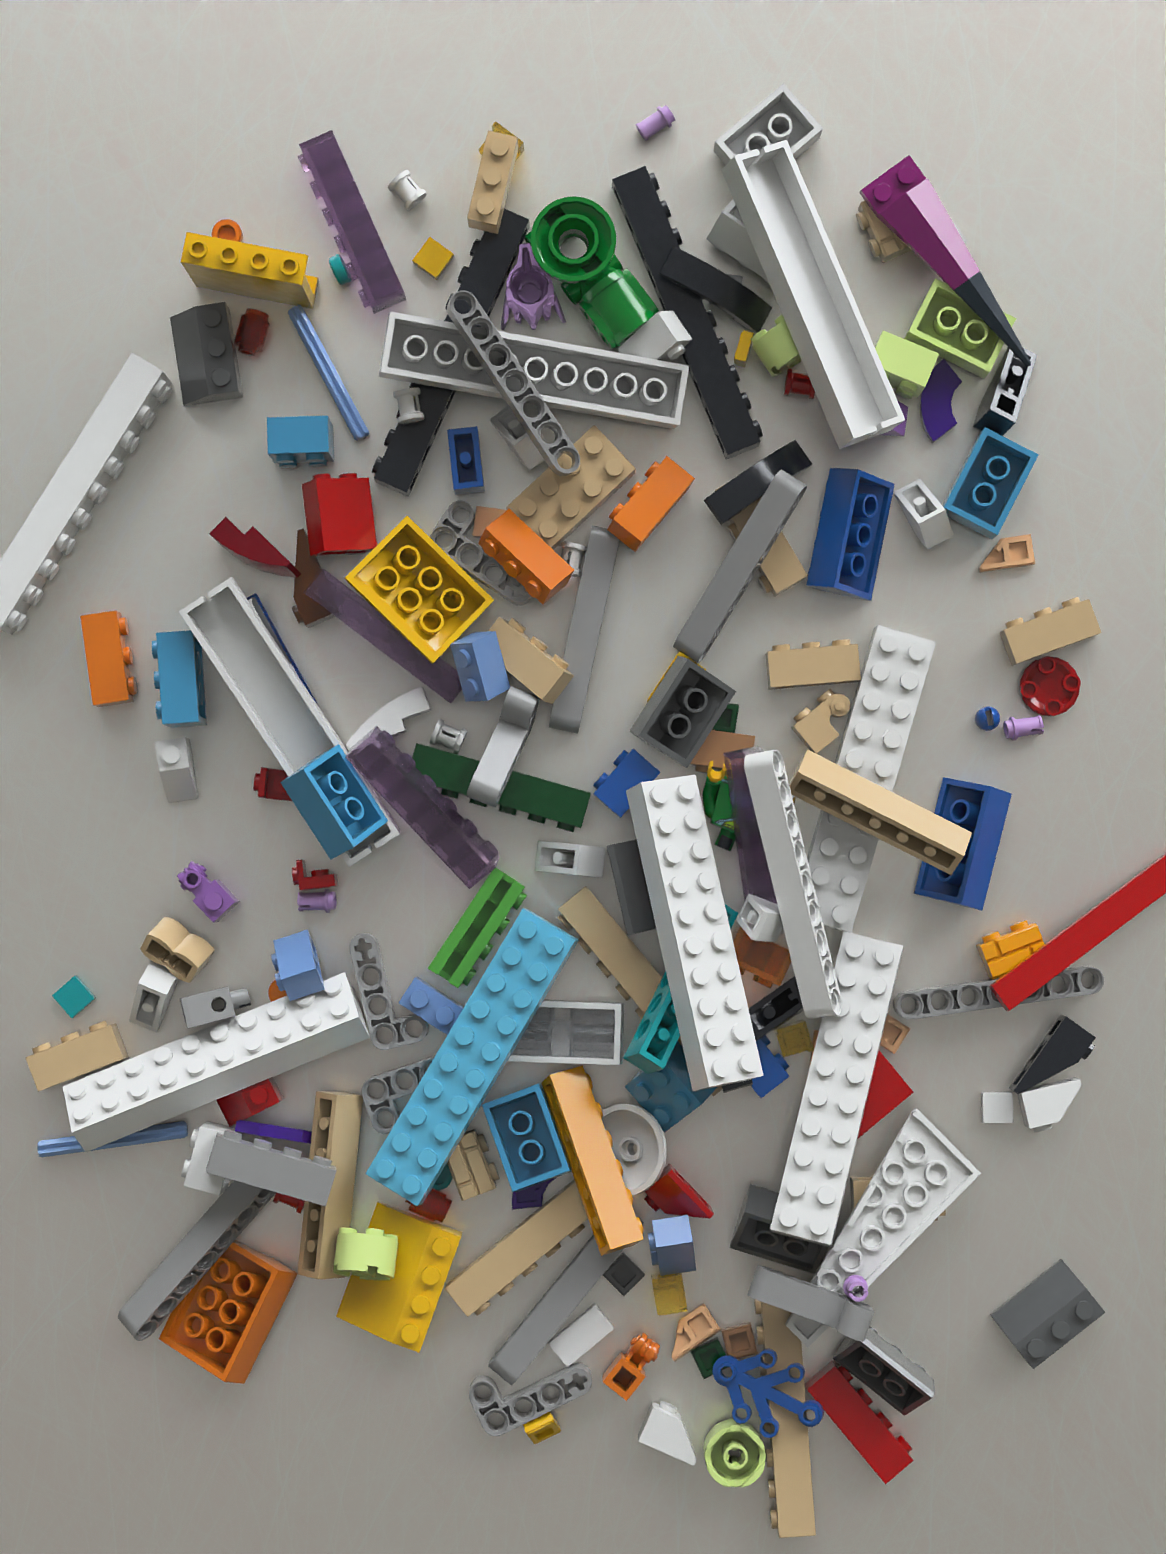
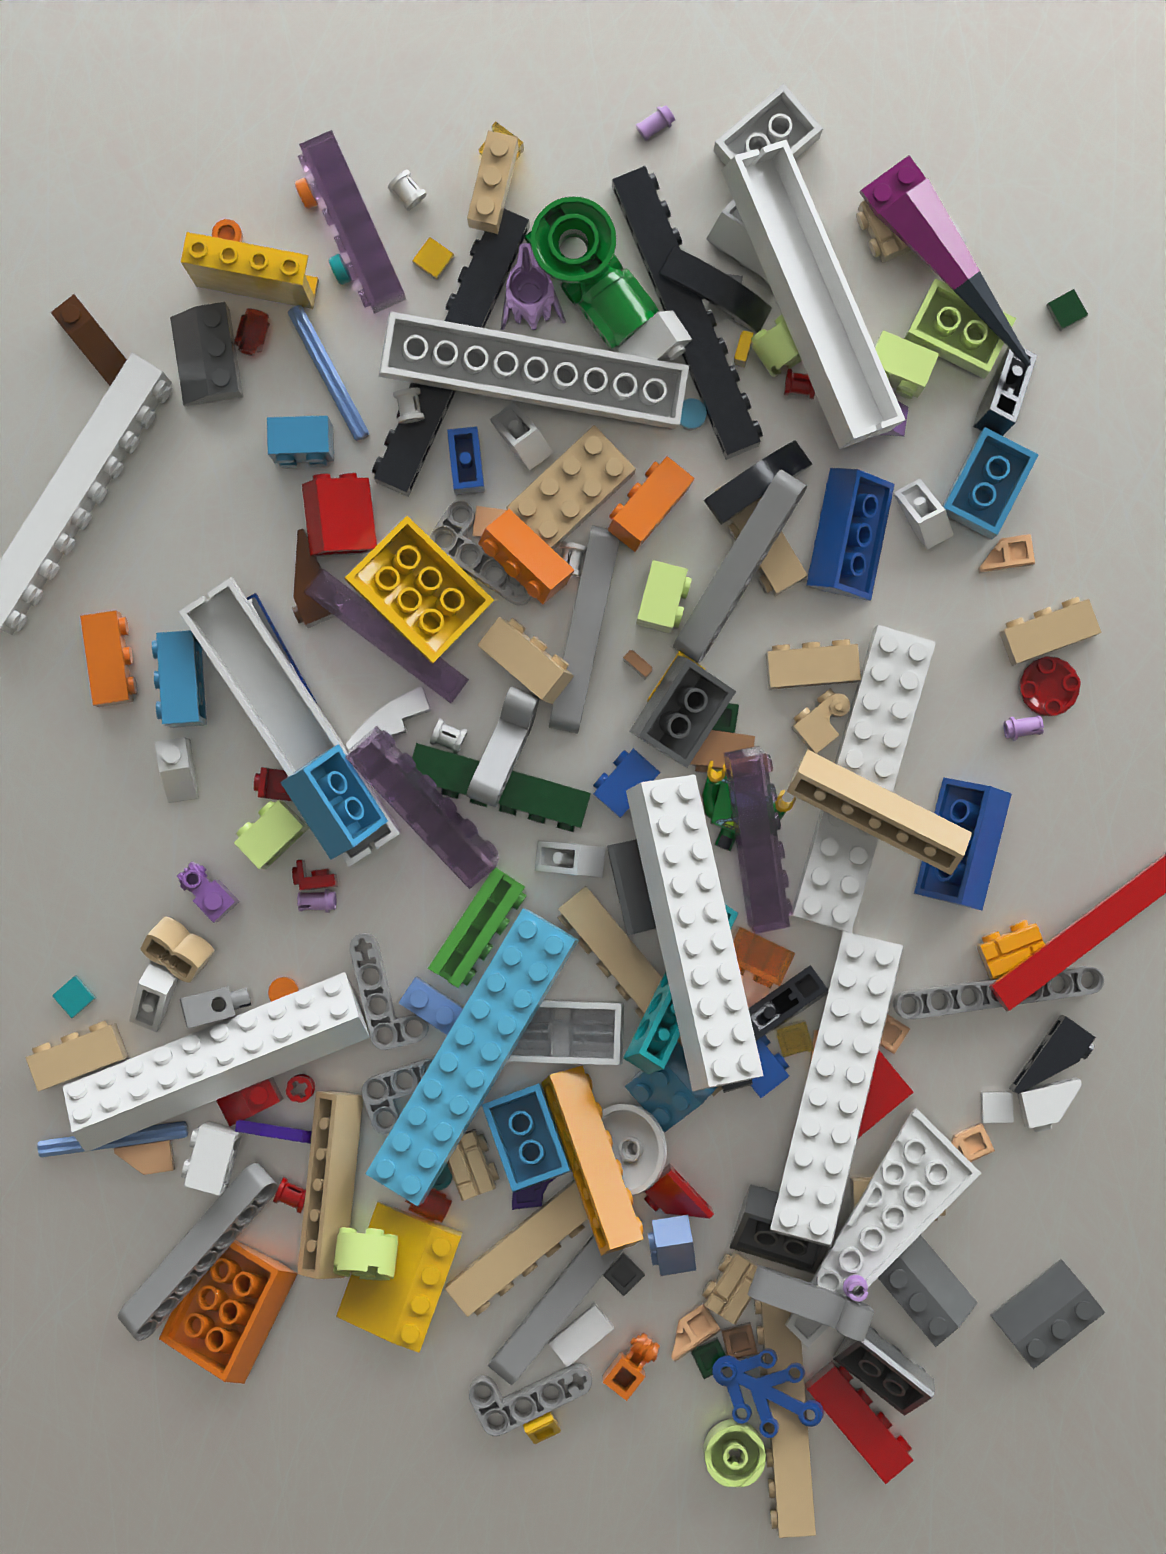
light grey brick [206,1130,337,1206] -> none
dark red slope [209,517,301,578] -> none
medium blue brick [271,929,325,1001] -> none
light grey beam [447,290,580,476] -> none
medium blue brick [450,631,510,702] -> none
white slope [638,1401,697,1466] -> none
clear yellow panel [651,1273,688,1316] -> none
white slope [736,894,784,942] -> none
white beam [744,750,842,1019] -> none
dark purple tile [920,358,962,443] -> none
blue hinge [975,706,1000,731] -> none
none -> reddish brown slope [50,294,127,386]
none -> light nougat tile [114,1140,175,1175]
none -> yellowish green brick [234,800,309,870]
none -> red bush [285,1074,315,1103]
none -> orange tile [295,177,318,209]
none -> medium nougat tile [623,650,653,679]
none -> yellowish green brick [636,560,692,634]
none -> medium azure tile [680,398,707,430]
none -> tan brick [702,1250,759,1325]
none -> dark grey slope [878,1235,978,1347]
none -> light nougat tile [951,1123,995,1162]
none -> dark green tile [1046,289,1088,331]

